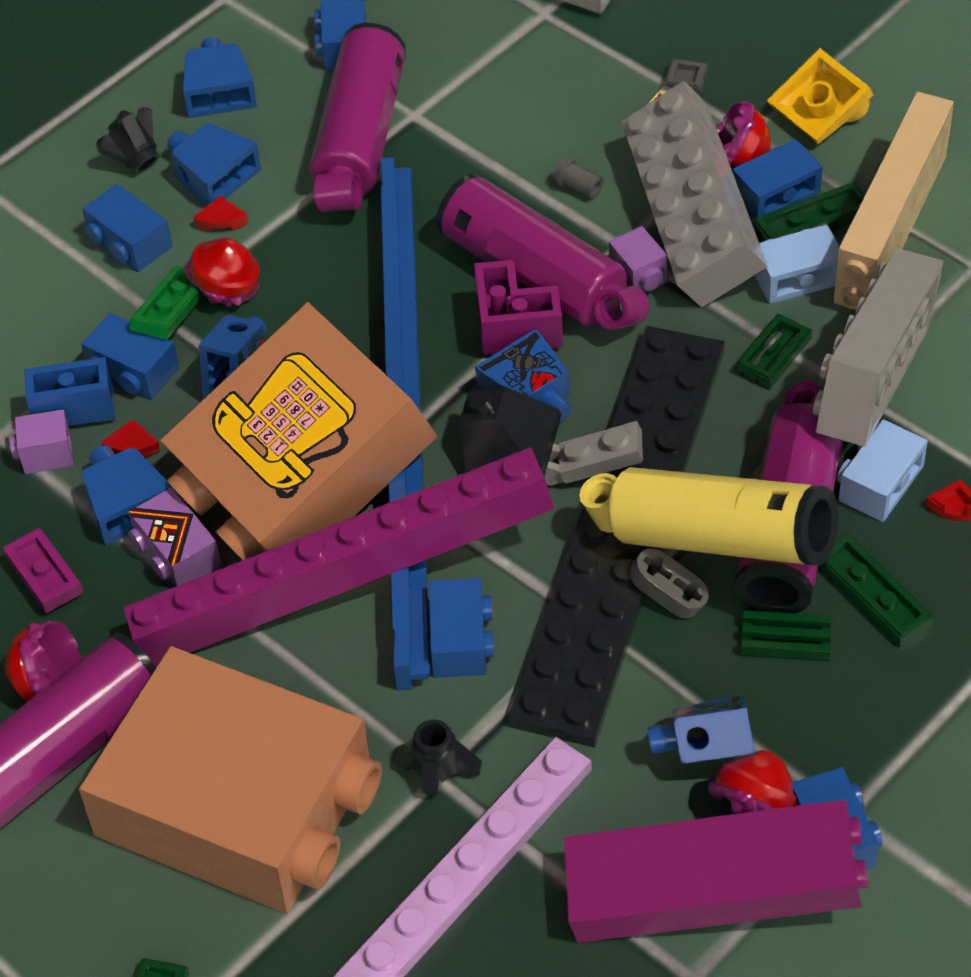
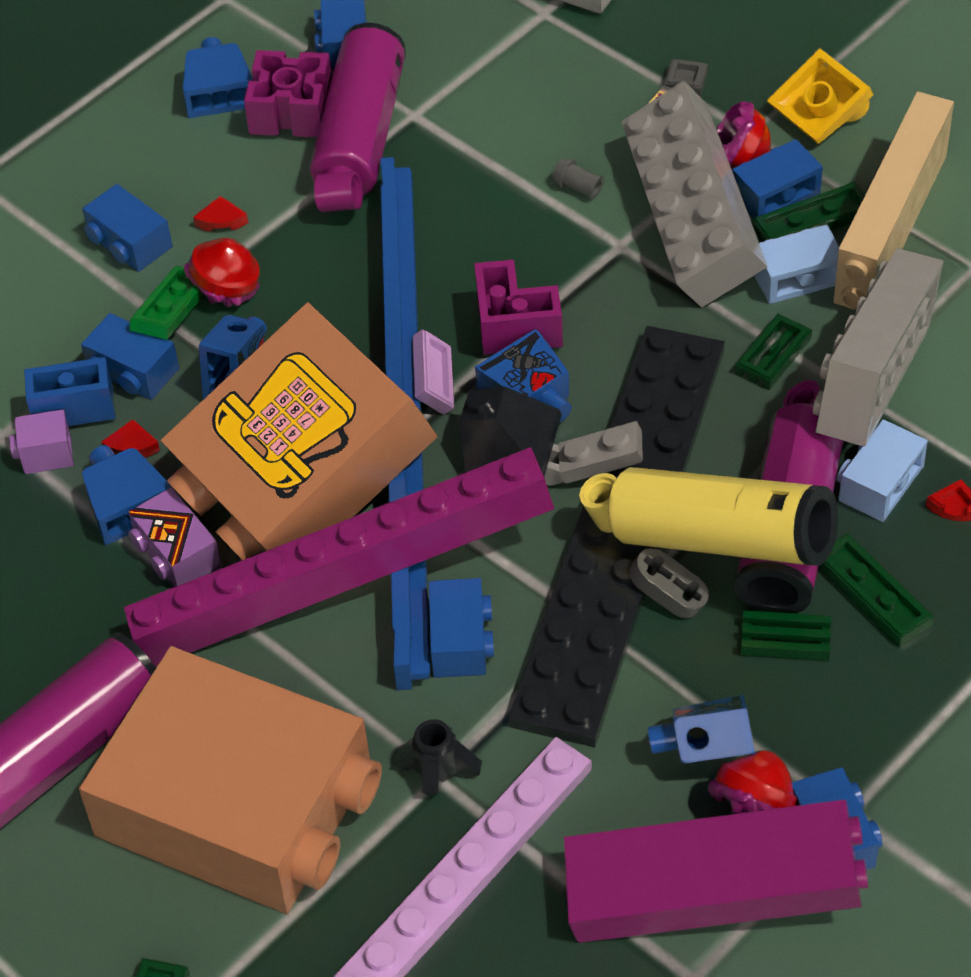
magenta plate [3,528,83,613] -> none
magenta hair [5,621,82,702] -> none
black rock [96,107,160,173] -> none
blue torso [168,123,261,206] -> none
magenta piece [436,174,649,330] -> none
medium lavender brick [609,226,667,292] -> none
none -> magenta brick [244,50,332,137]
none -> lavender tile [413,329,454,415]

